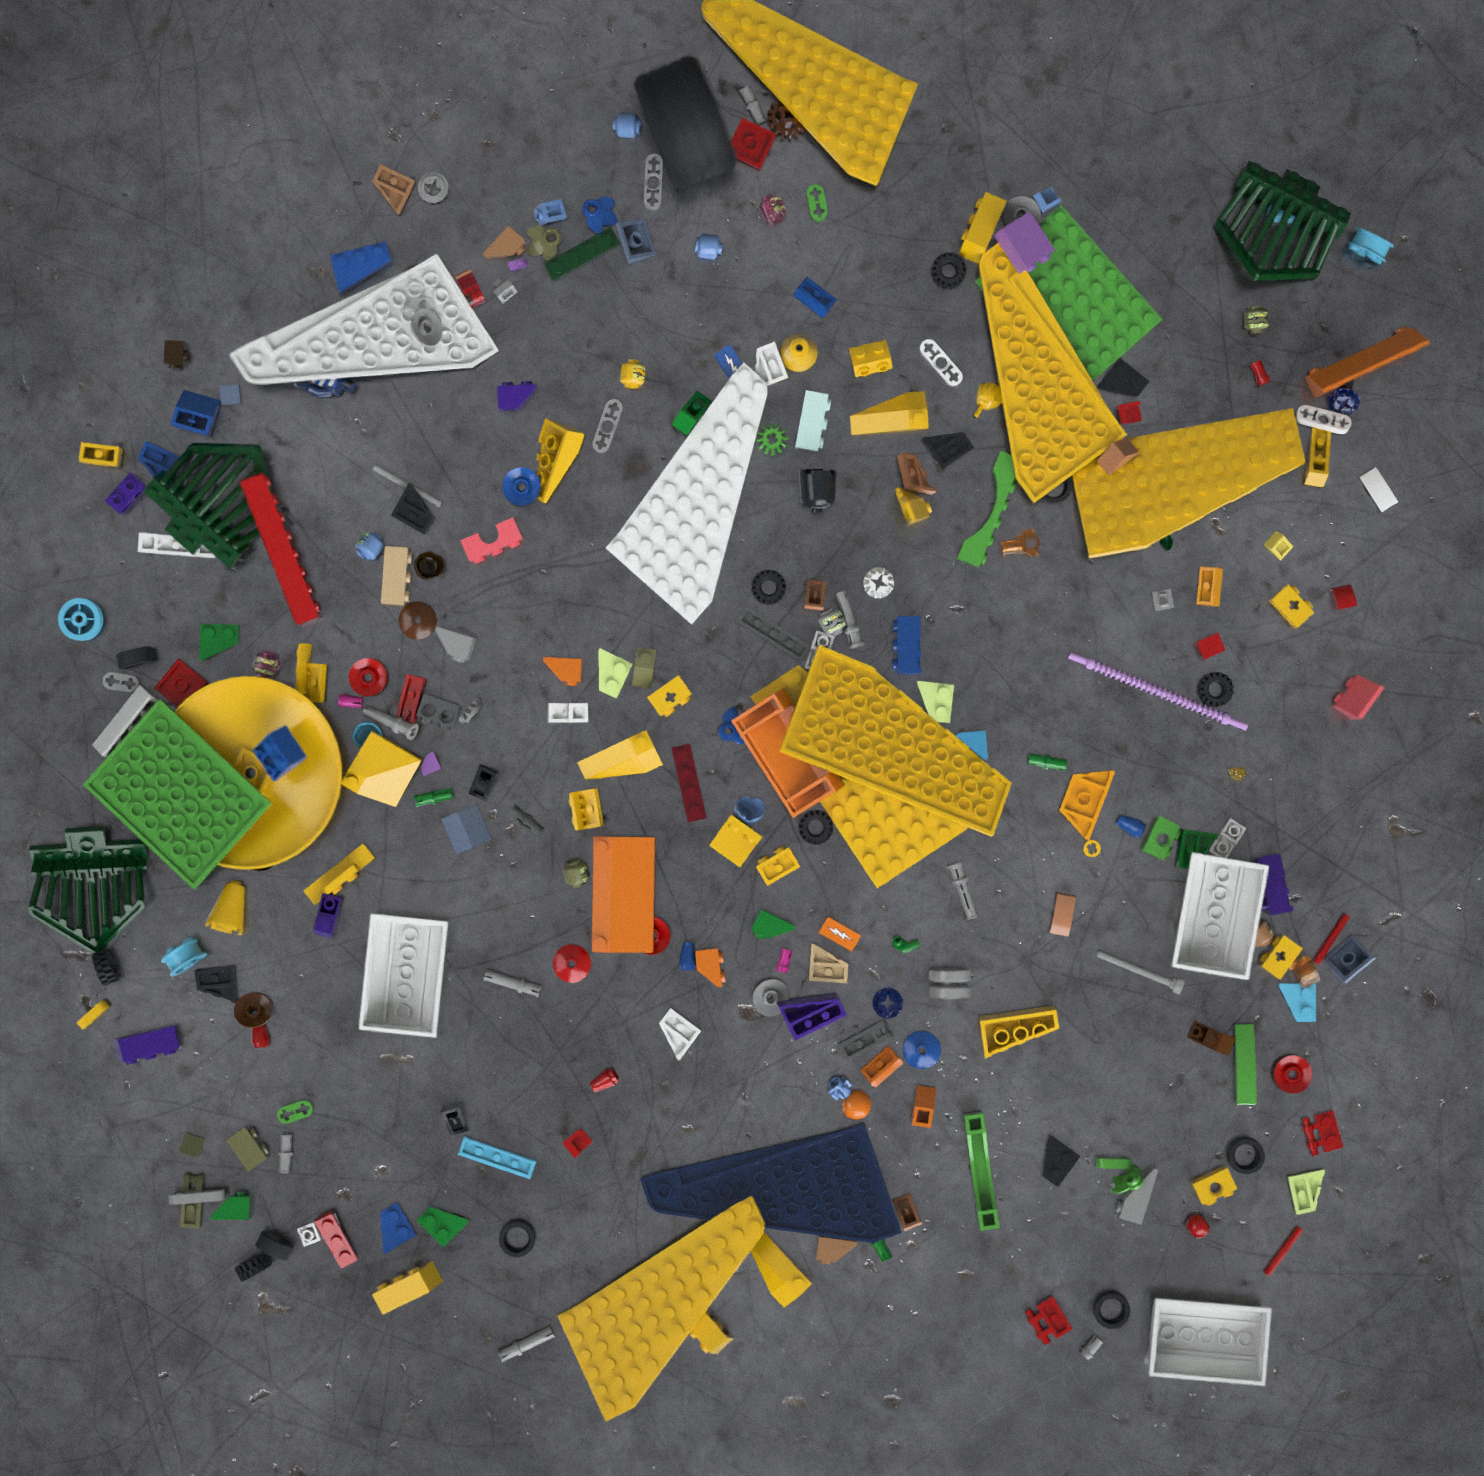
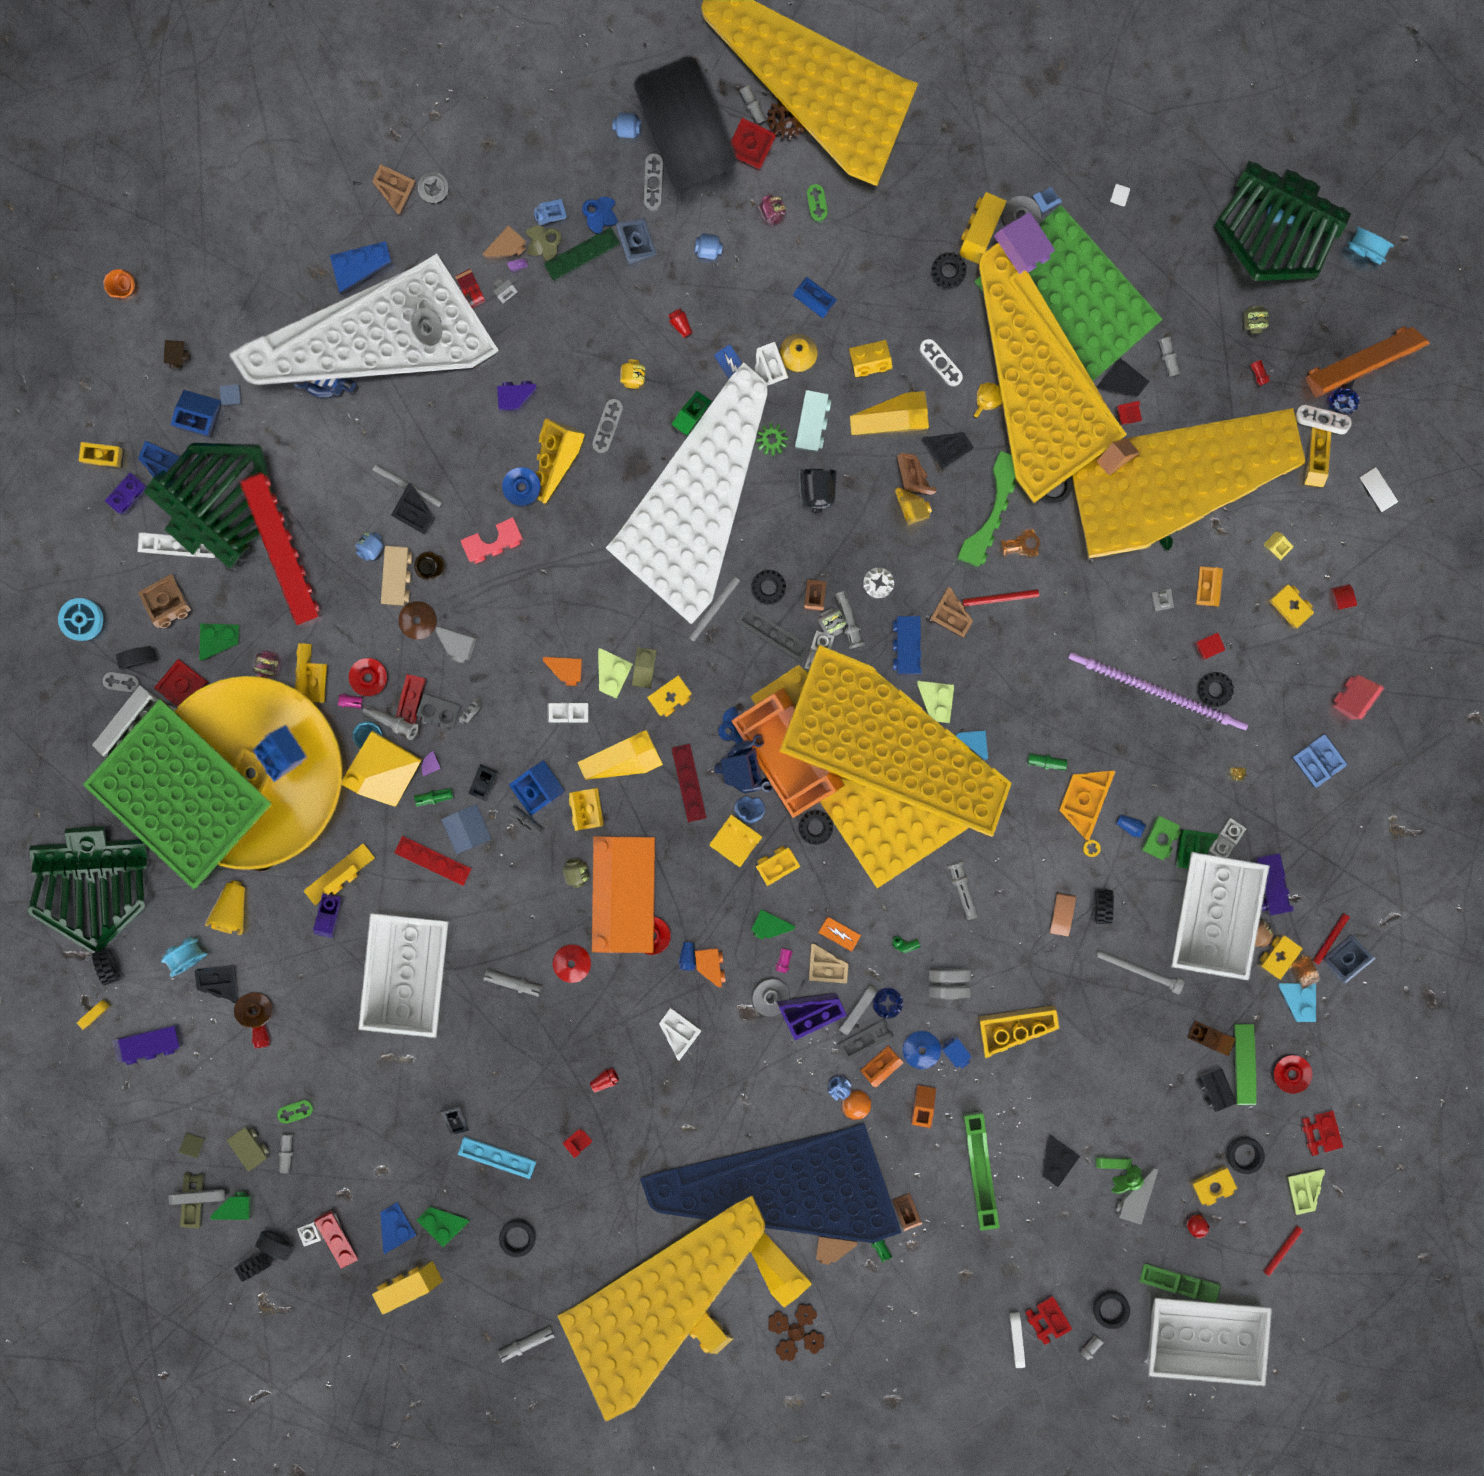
none -> orange hair [103,269,135,298]
none -> medium nougat plate [138,574,191,628]
none -> red plate [394,836,472,886]
none -> blue slope [509,760,565,815]
none -> red cone [668,308,693,338]
none -> light grey bar [688,576,740,641]
none -> dark blue torso [715,734,772,793]
none -> reddish brown plant [768,1305,824,1361]
none -> light grey beam [839,984,878,1035]
none -> medium nougat wing [930,587,973,638]
none -> blue brick [941,1035,972,1068]
none -> red bar [962,589,1039,607]
none -> white beam [1010,1312,1025,1368]
none -> black tyre [1095,889,1114,924]
none -> white sticker [1111,184,1130,206]
none -> bright green slope [1139,1263,1222,1303]
none -> light grey pin [1158,337,1181,377]
none -> black brick [1198,1067,1237,1112]
none -> medium blue slope [1293,733,1348,788]

